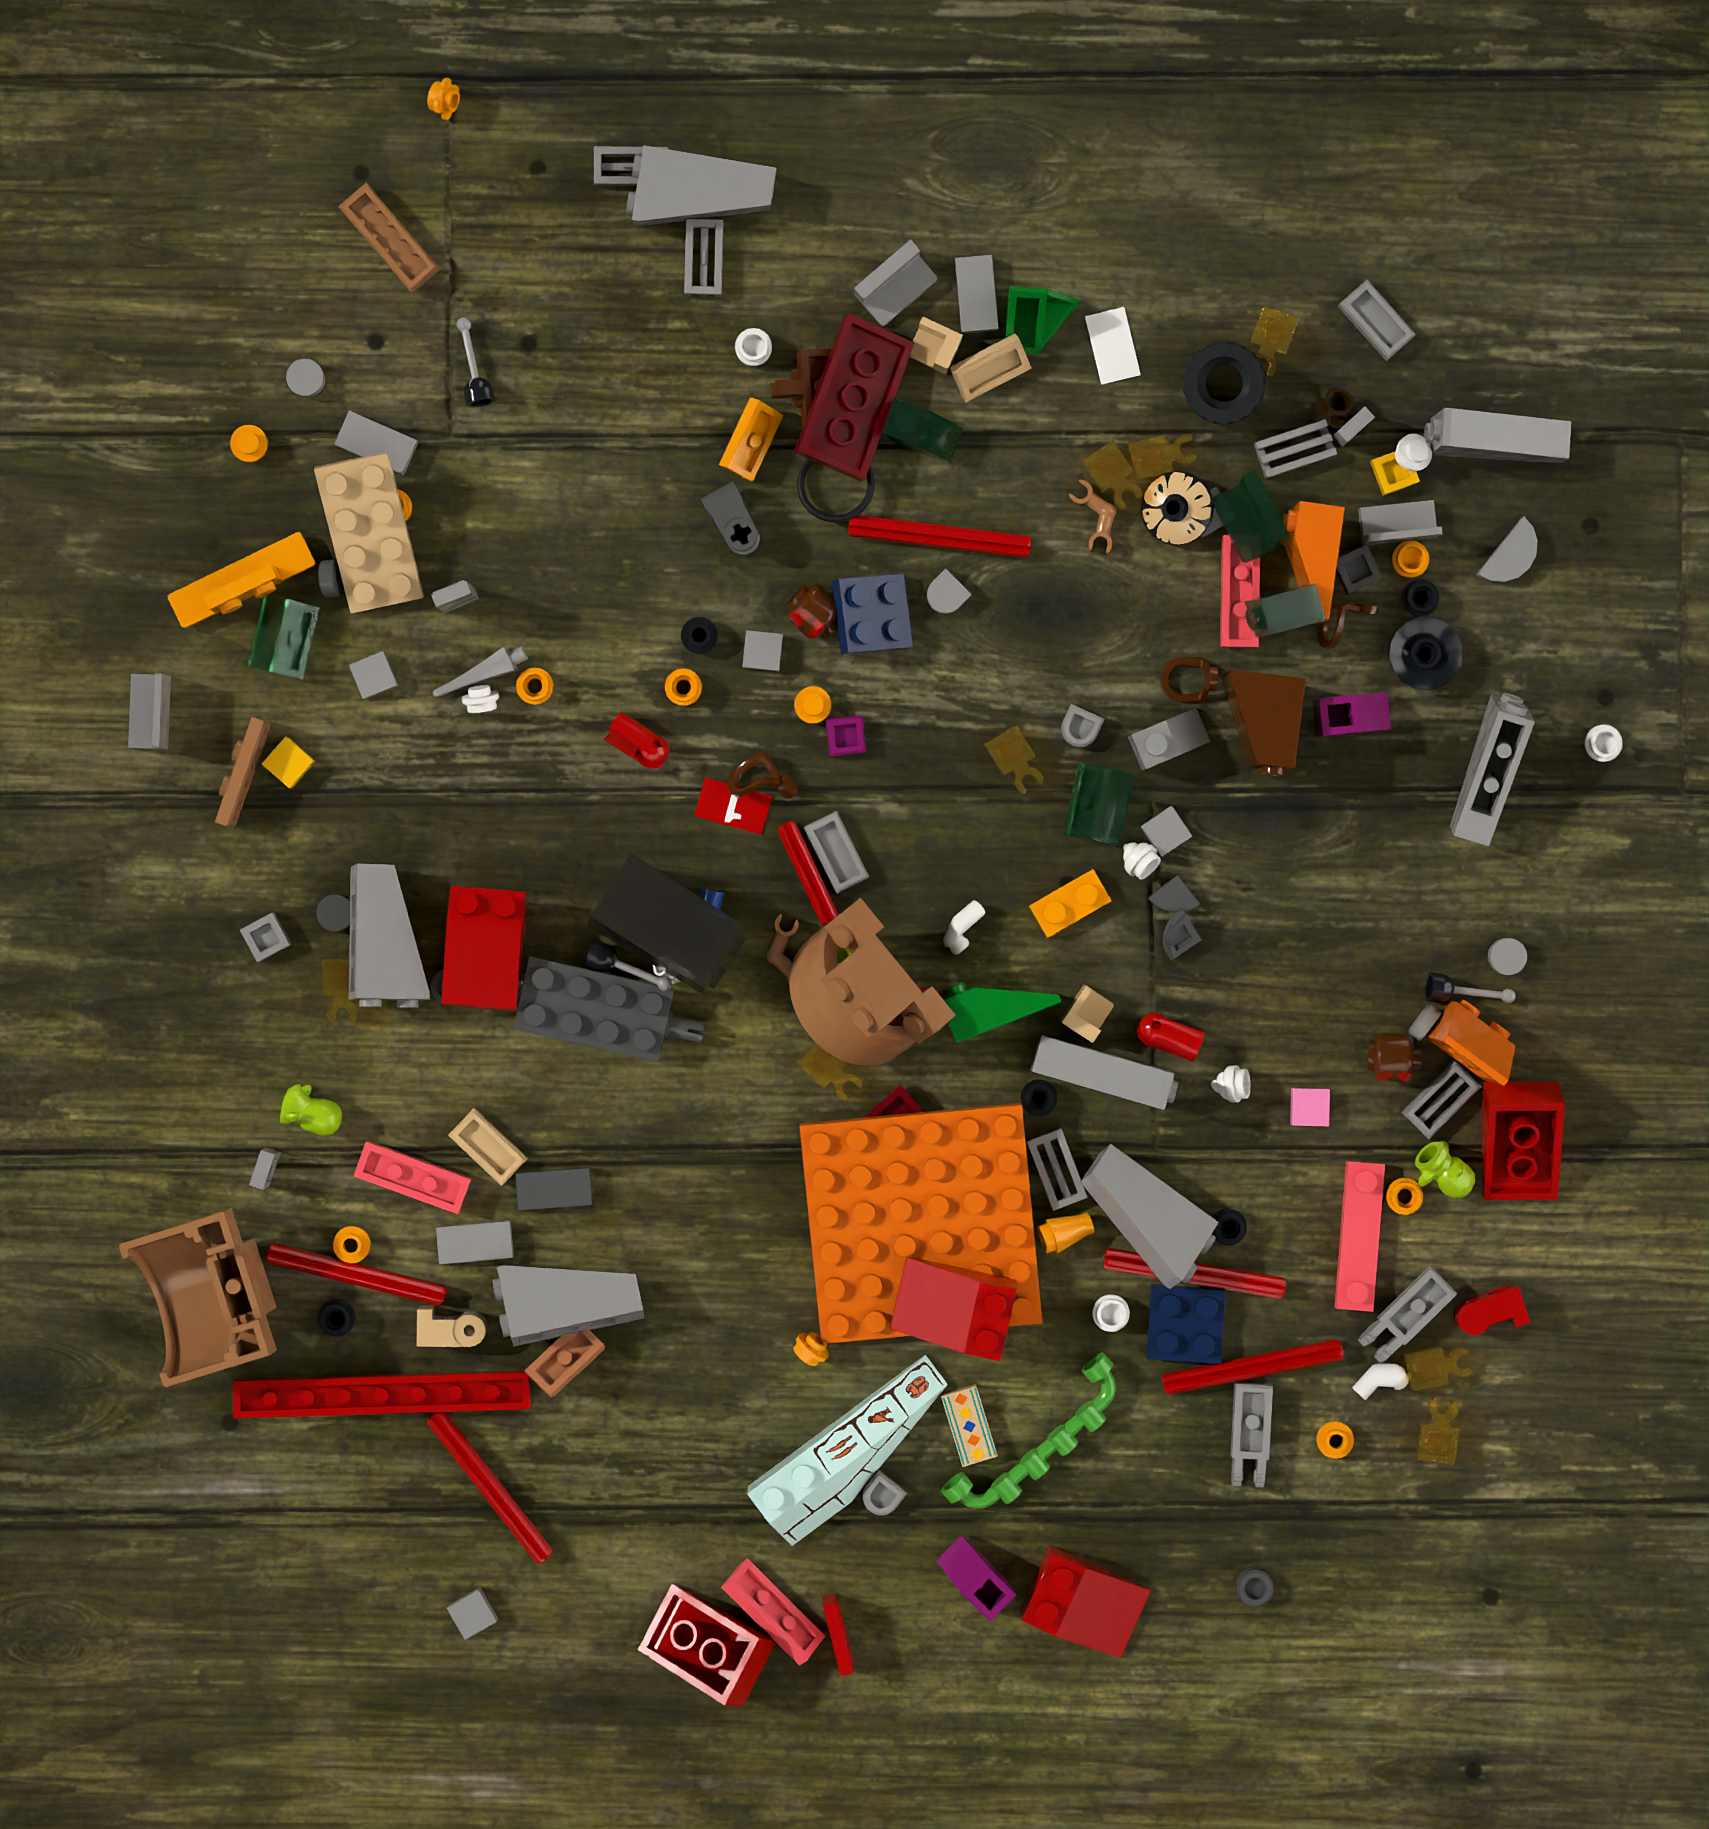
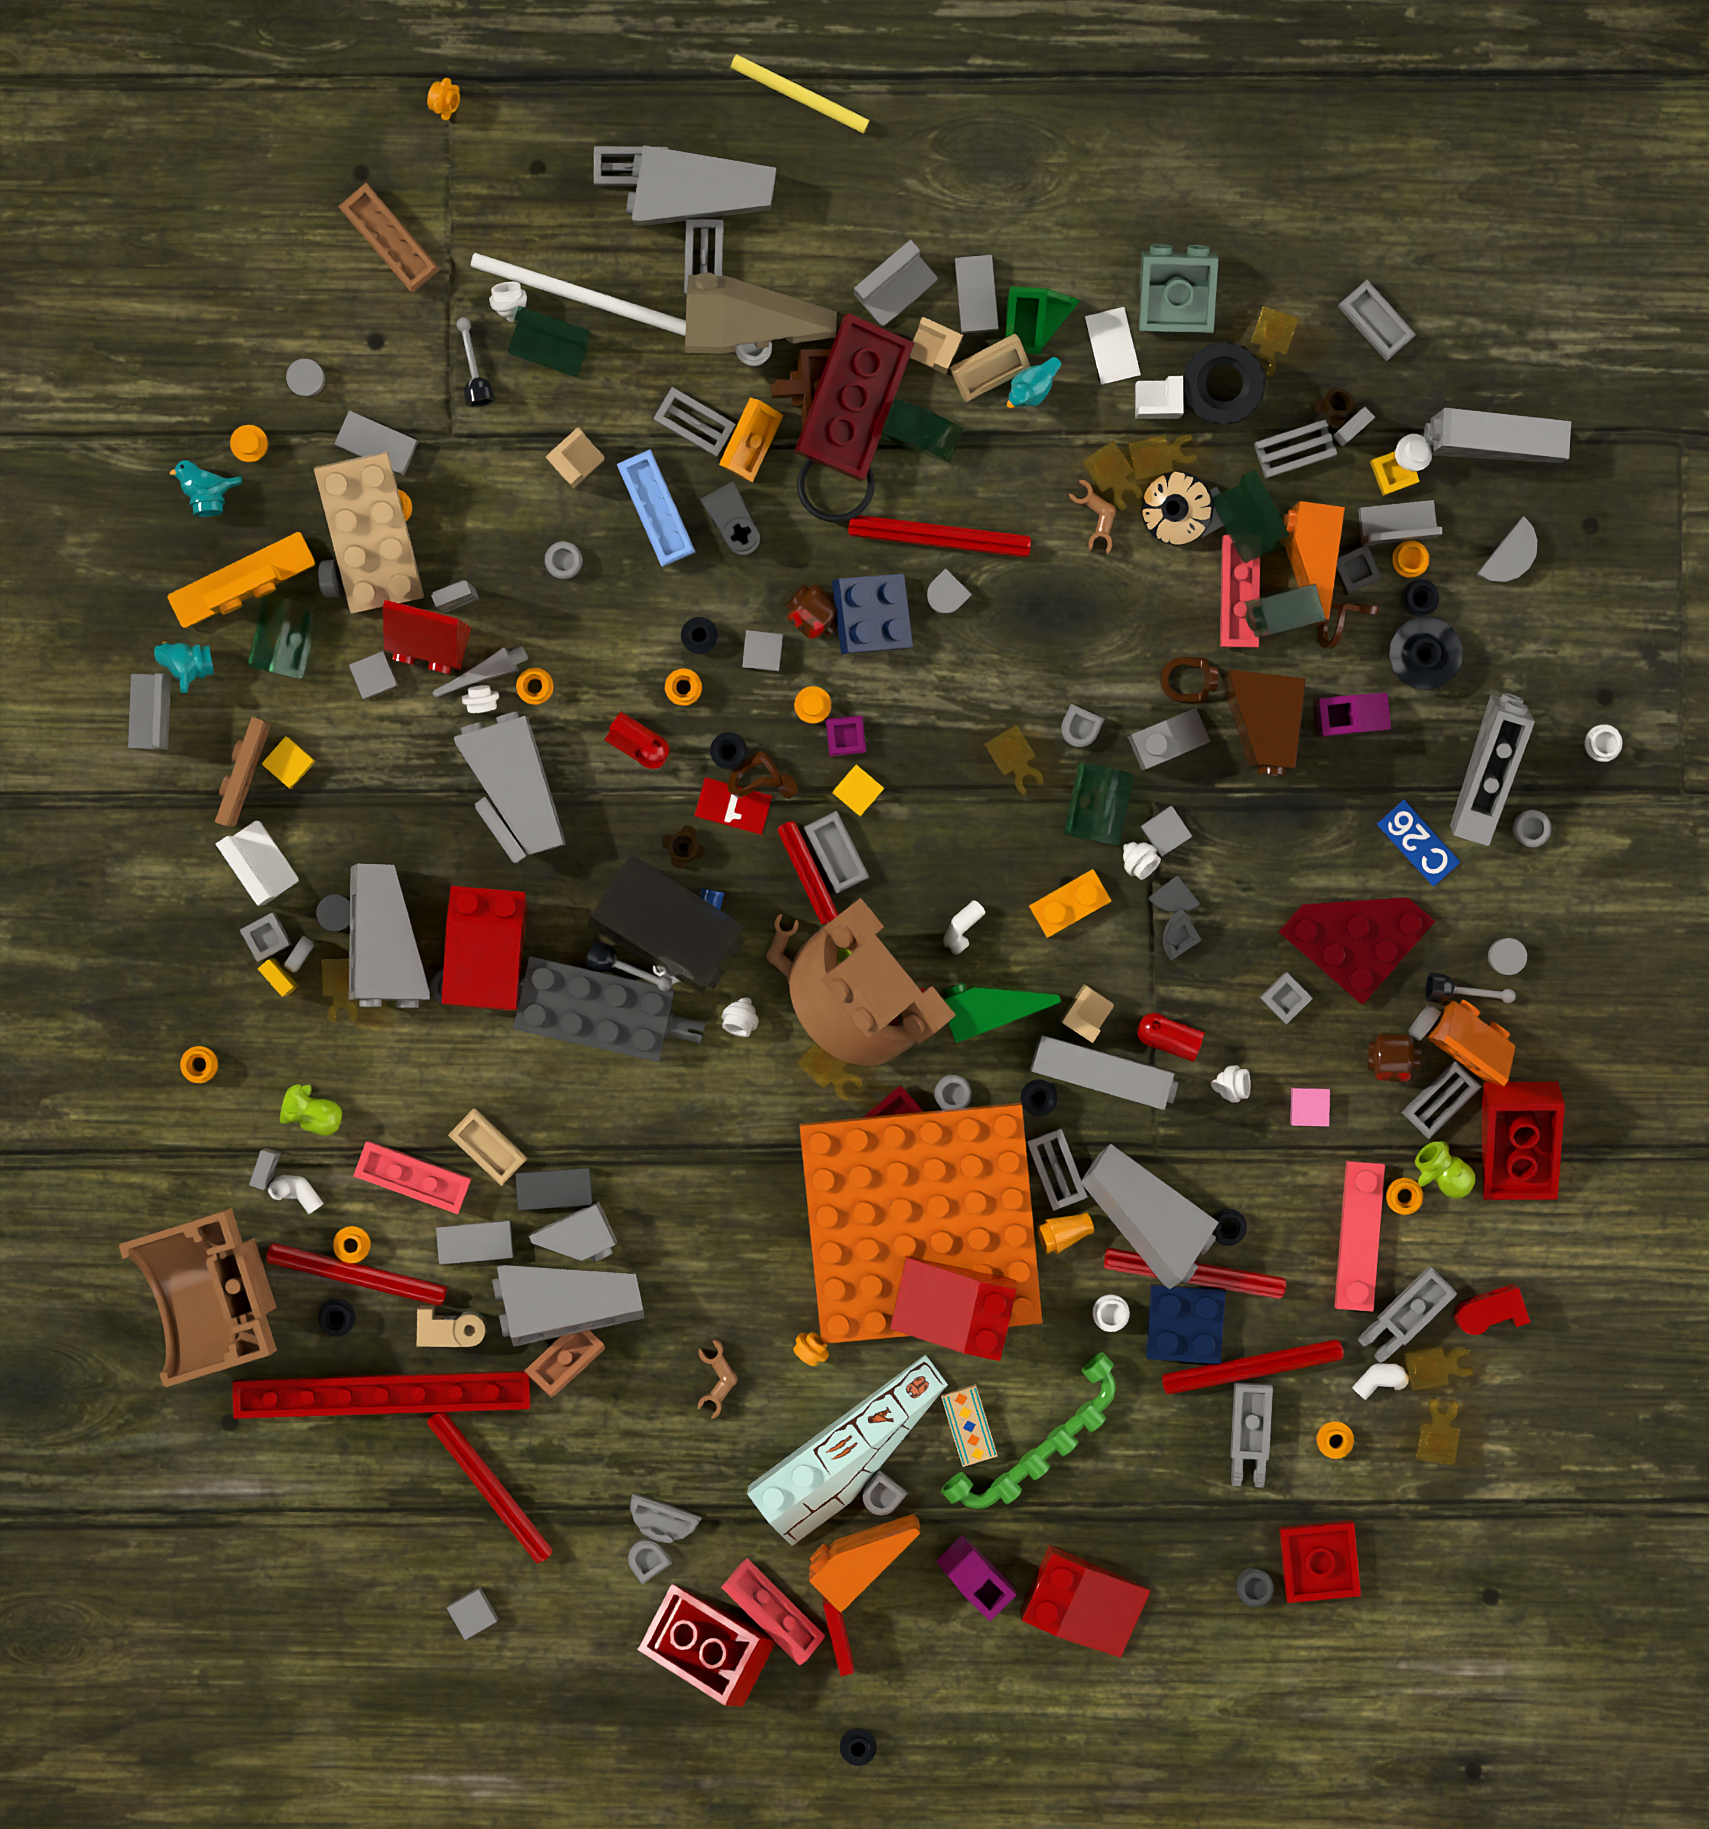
none -> teal animal [154,641,214,693]
none -> teal animal [170,460,243,517]
none -> light orange plate [180,1046,218,1083]
none -> white panel [216,821,299,906]
none -> yellow tile [258,958,299,997]
none -> white arm [268,1175,324,1214]
none -> light grey tile [283,936,314,973]
none -> red slope [383,600,472,675]
none -> light grey slope [454,712,566,855]
none -> white piece [471,253,686,336]
none -> light grey tile [475,797,528,863]
none -> white plate [489,281,527,322]
none -> clear green panel [508,306,592,377]
none -> light grey slope [529,1201,617,1262]
none -> light grey tile [545,541,583,580]
none -> tan panel [546,427,605,489]
none -> light blue plate [617,449,696,567]
none -> light grey tile [628,1538,673,1585]
none -> light grey tile [630,1492,702,1543]
none -> light grey tile [653,387,736,458]
none -> dark brown plate [662,825,705,868]
none -> dark tan wedge [685,273,837,354]
none -> medium nougat arm [698,1338,738,1419]
none -> black plate [710,732,747,769]
none -> white plate [722,997,759,1037]
none -> light yellow bar [730,54,870,134]
none -> orange slope [809,1514,920,1613]
none -> yellow tile [832,765,884,816]
none -> black plate [840,1728,877,1766]
none -> light grey tile [934,1075,972,1110]
none -> teal animal [1007,357,1061,408]
none -> white panel [1135,376,1183,419]
none -> sand green plate [1139,244,1219,333]
none -> light grey tile [1259,972,1313,1024]
none -> dark red plate [1277,897,1435,1005]
none -> red tile [1279,1520,1361,1603]
none -> blue sticker [1377,800,1460,887]
none -> light grey tile [1512,810,1551,847]

